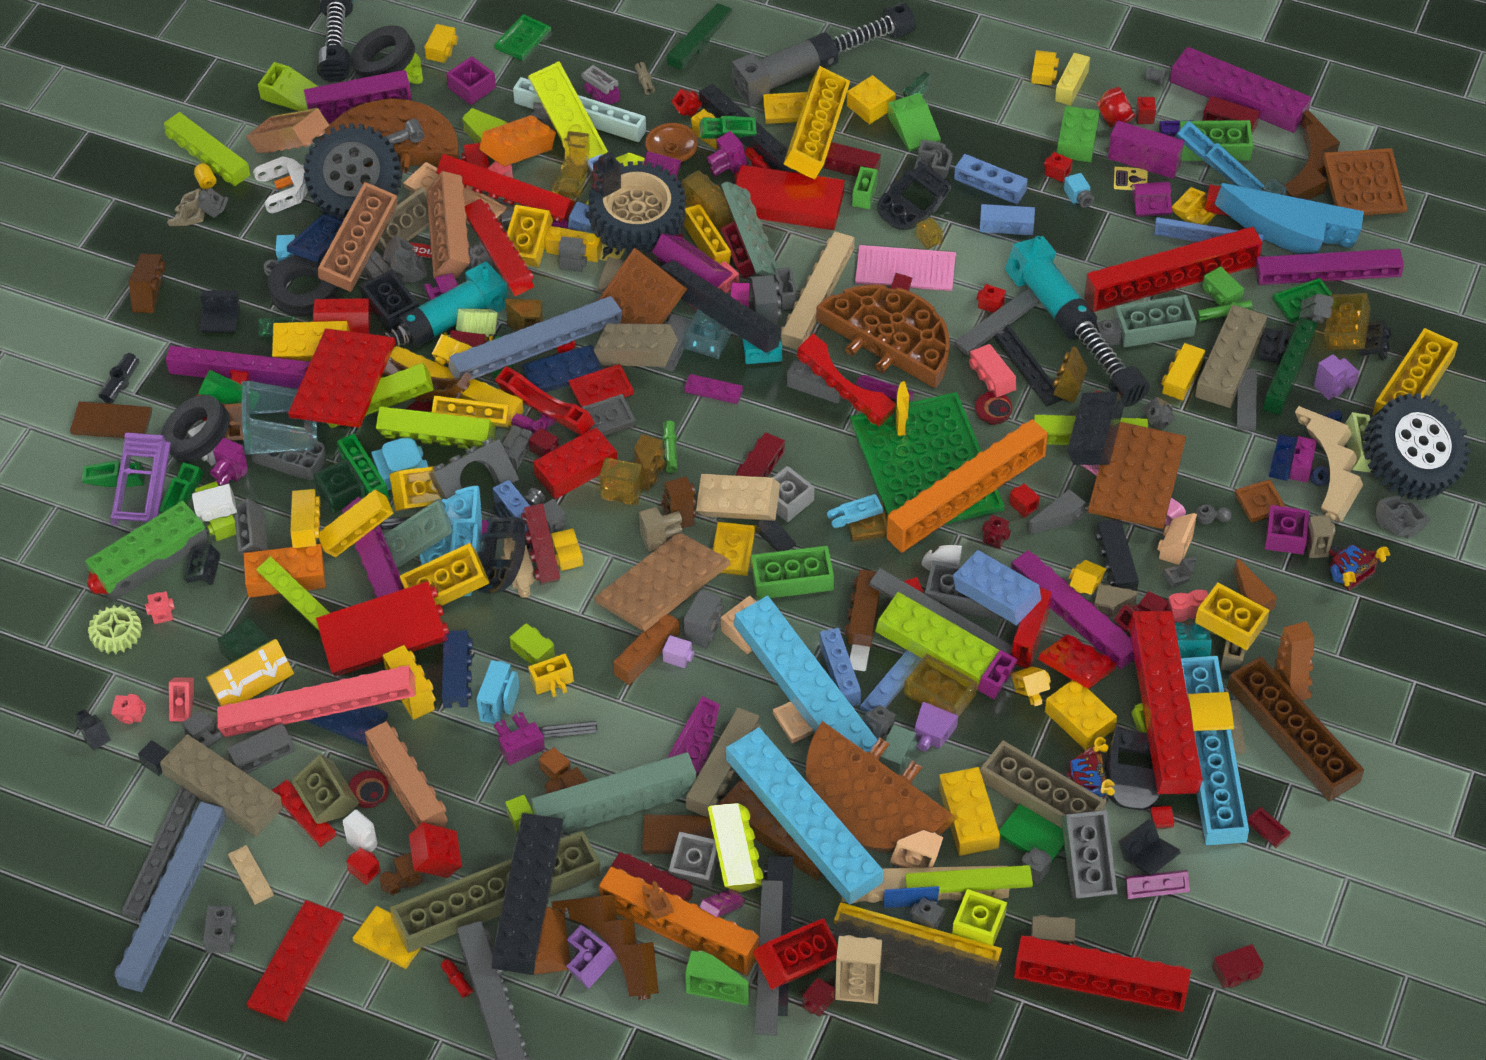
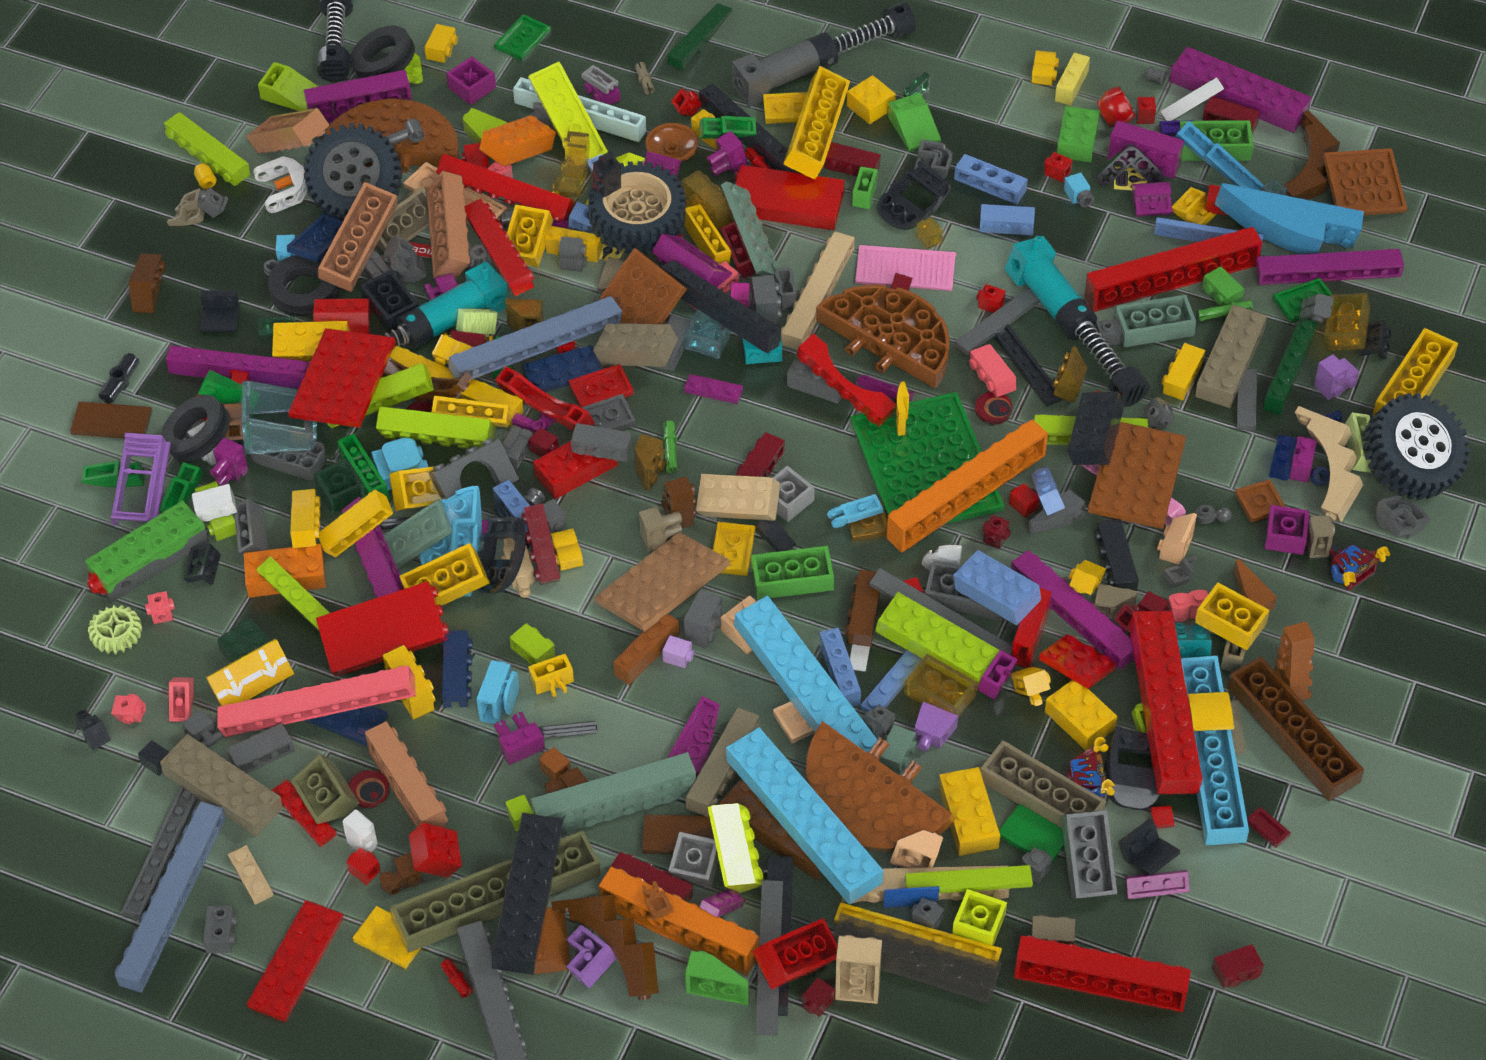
clear yellow brick [599,458,644,505] -> none
black bracket [1258,325,1290,364] -> none
none -> dark grey brick [571,423,633,462]
none -> medium blue brick [1031,467,1065,516]
none -> black beam [1097,144,1163,186]
none -> white sticker [1161,77,1224,121]

